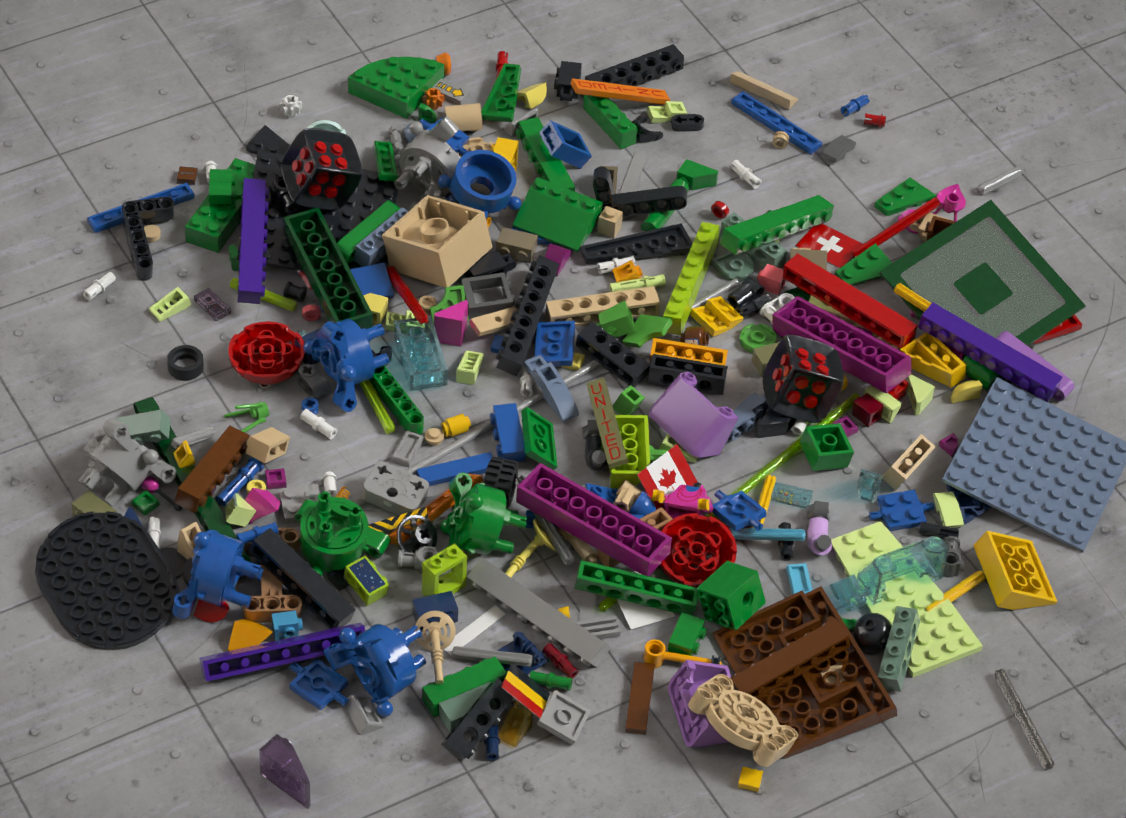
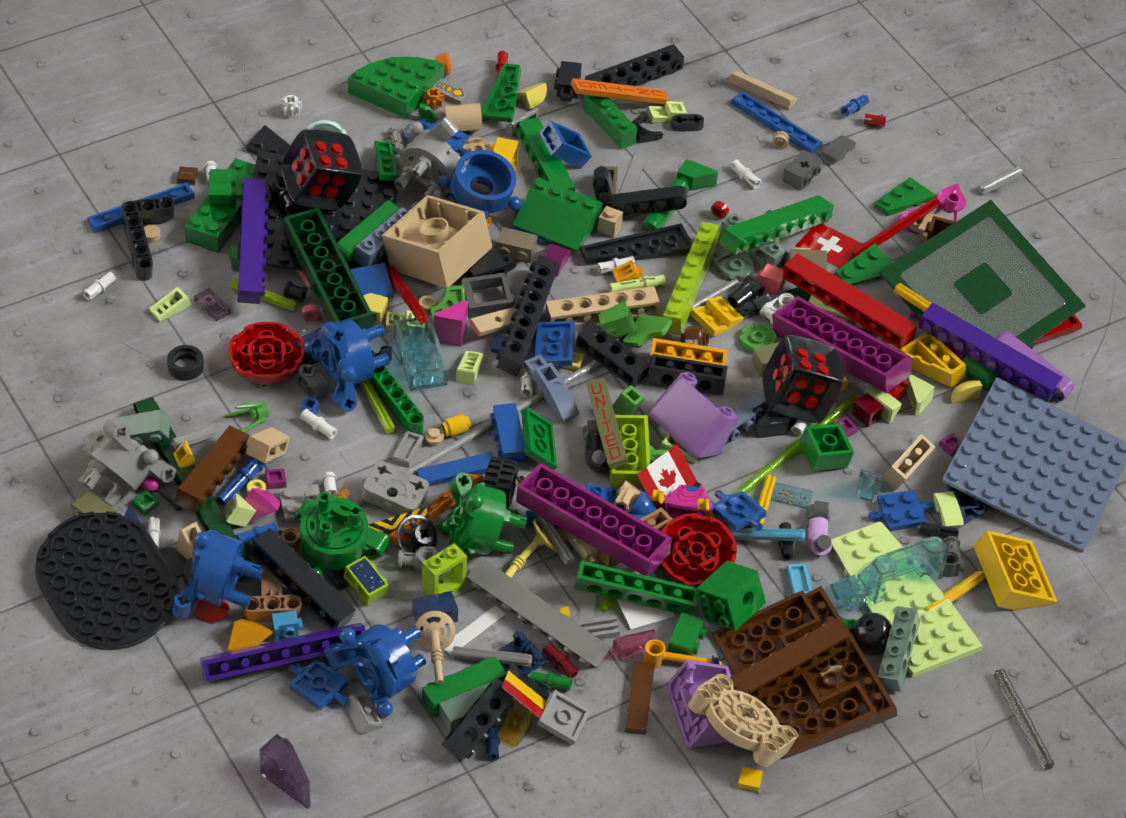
none -> clear pink slope [612,629,655,661]
none -> dark grey brick [783,150,822,191]

